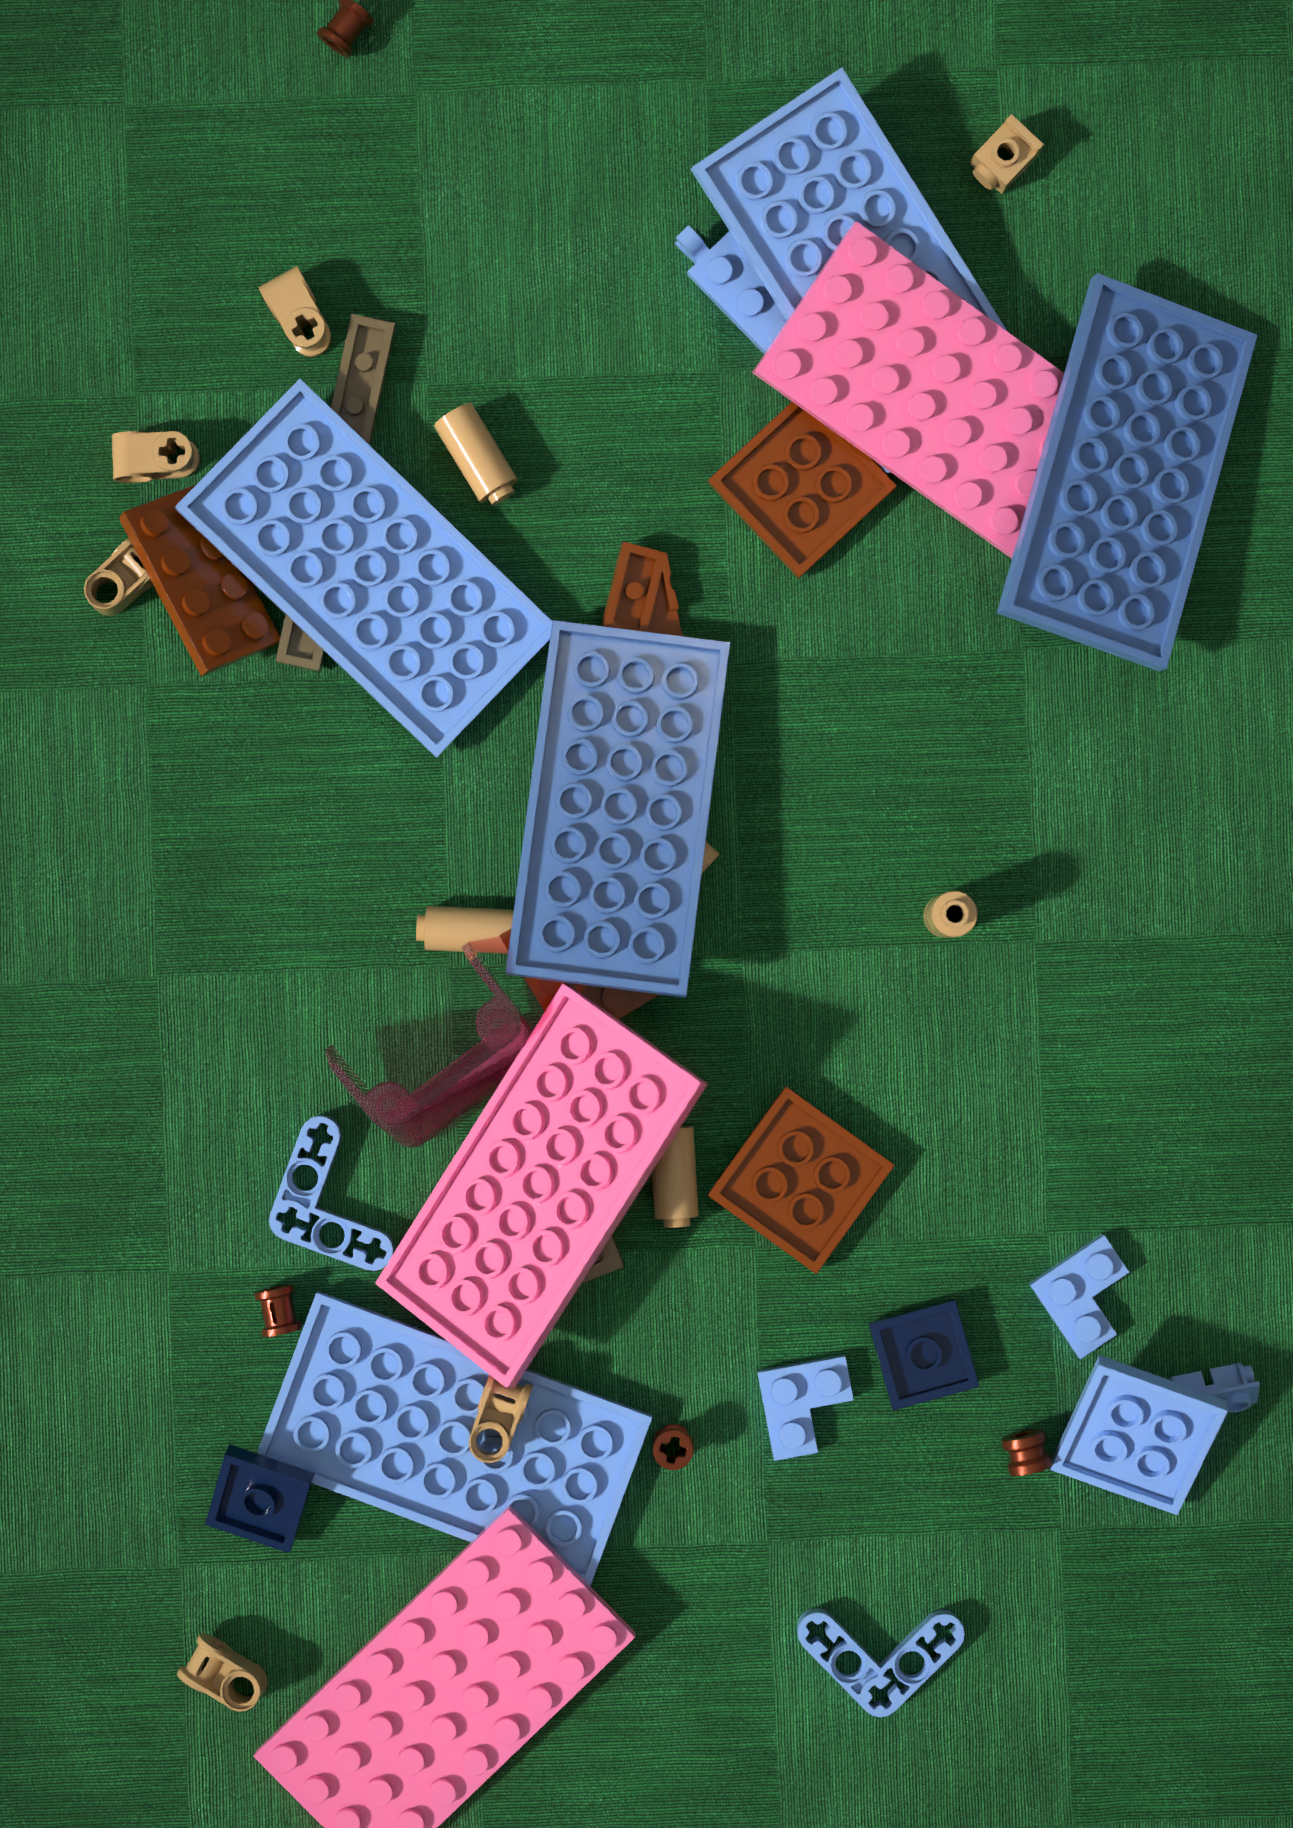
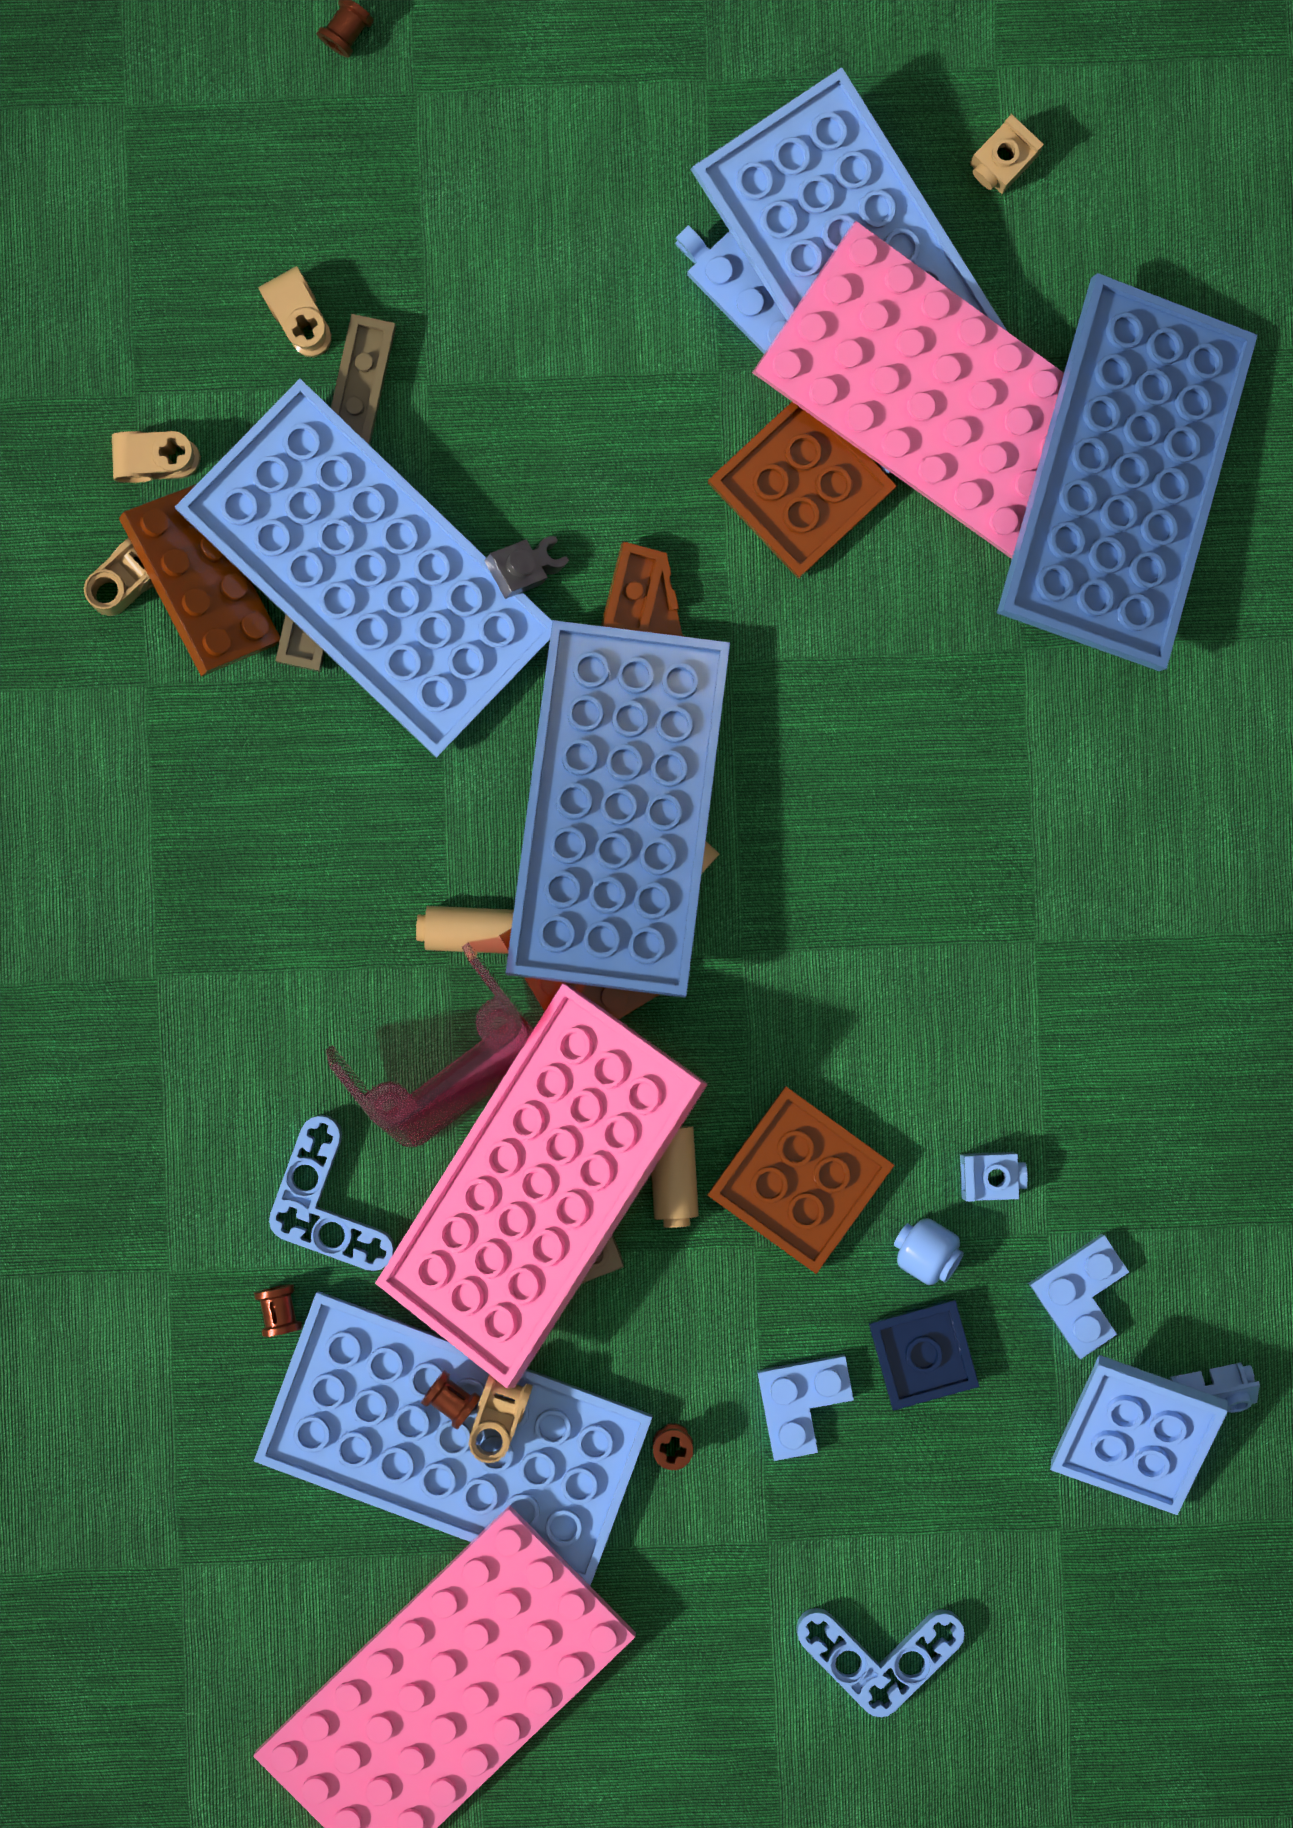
tan piece [177,1633,268,1712] -> none
dark blue plate [205,1444,315,1553] -> none
tan brick [434,403,518,506] -> none
tan brick [923,891,977,938] -> none
copper wheel [1001,1428,1053,1476] -> none
none -> copper bush [420,1370,480,1429]
none -> flat silver plate [484,536,569,599]
none -> light blue head [894,1218,964,1285]
none -> light blue brick [960,1152,1027,1202]

